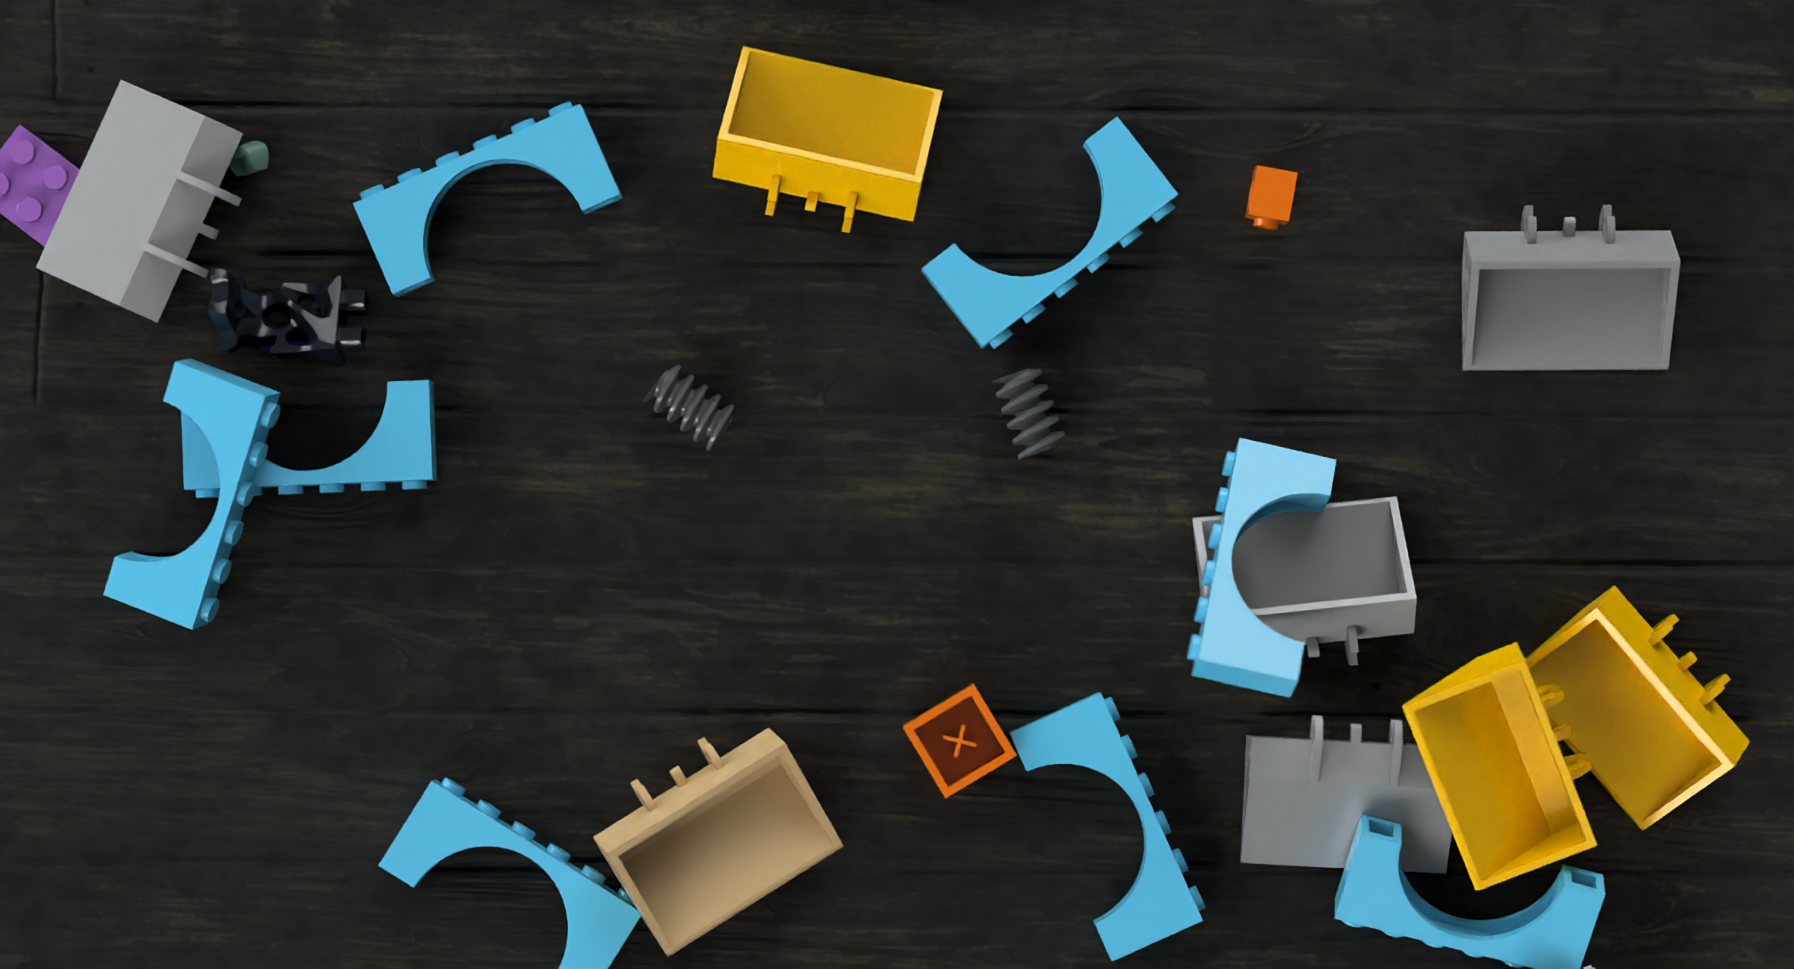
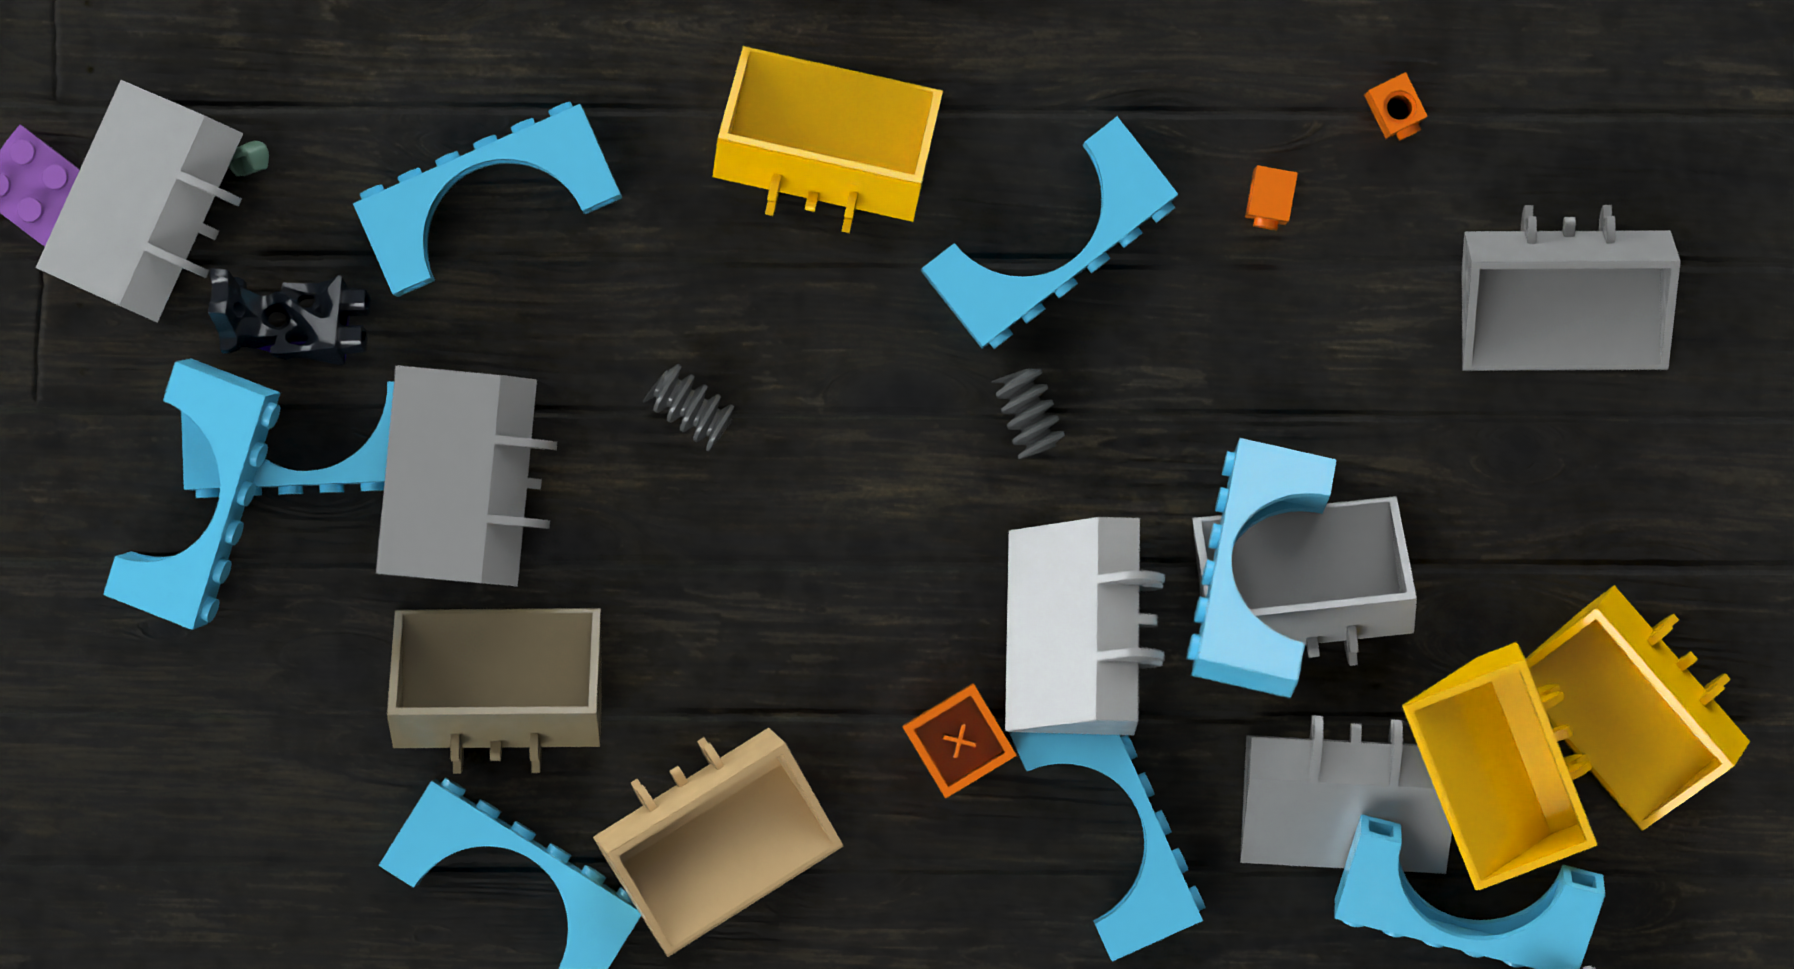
none -> light grey piece [376,366,557,586]
none -> dark tan piece [387,608,602,774]
none -> piece [1005,517,1165,735]
none -> orange brick [1364,72,1428,141]

